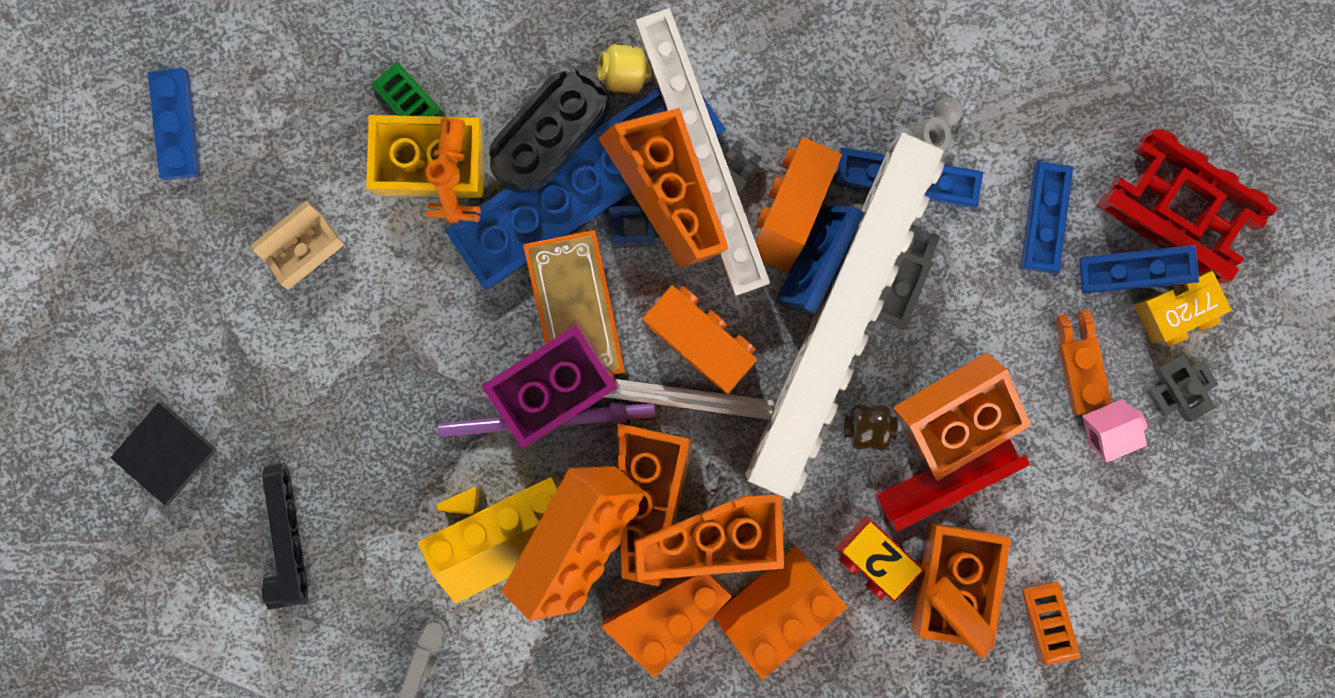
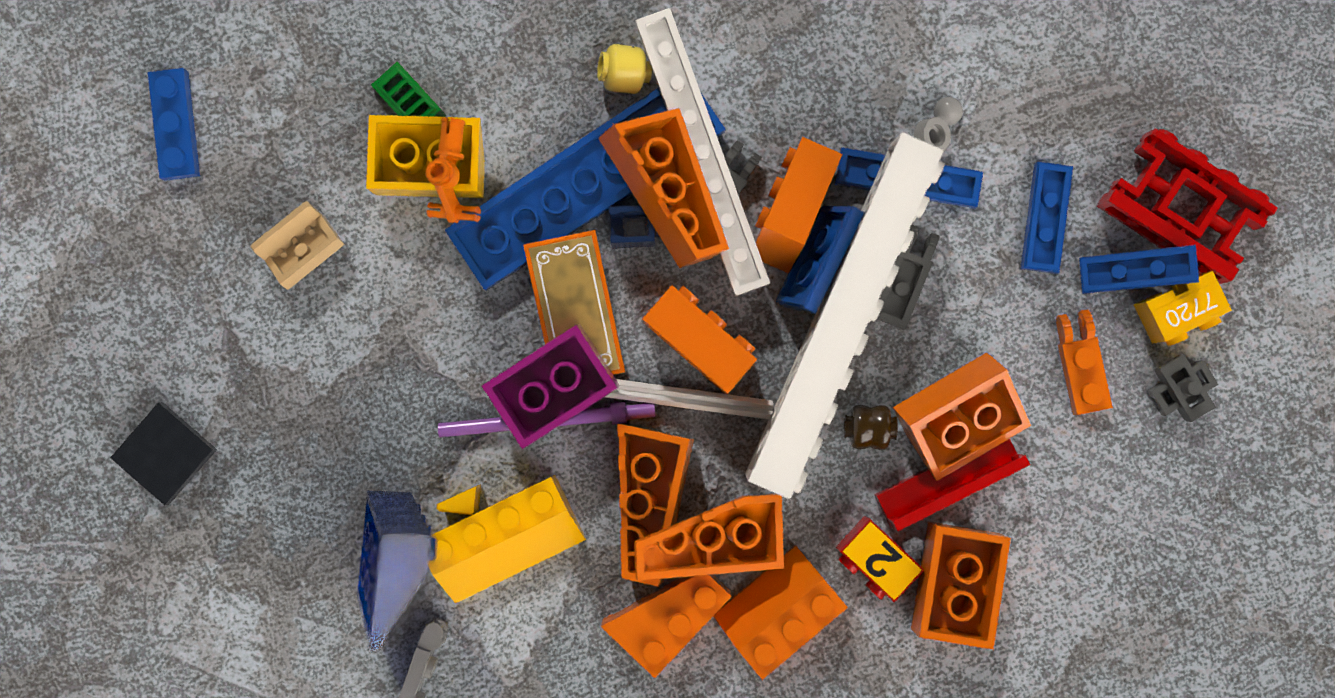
black beam [261,463,308,610] -> none
black tile [489,69,609,193] -> none
orange brick [501,466,645,621] -> none
orange slope [925,577,994,658] -> none
orange slope [1022,581,1080,665] -> none
bright pink brick [1082,399,1147,463] -> none
none -> clear blue slope [357,490,437,651]

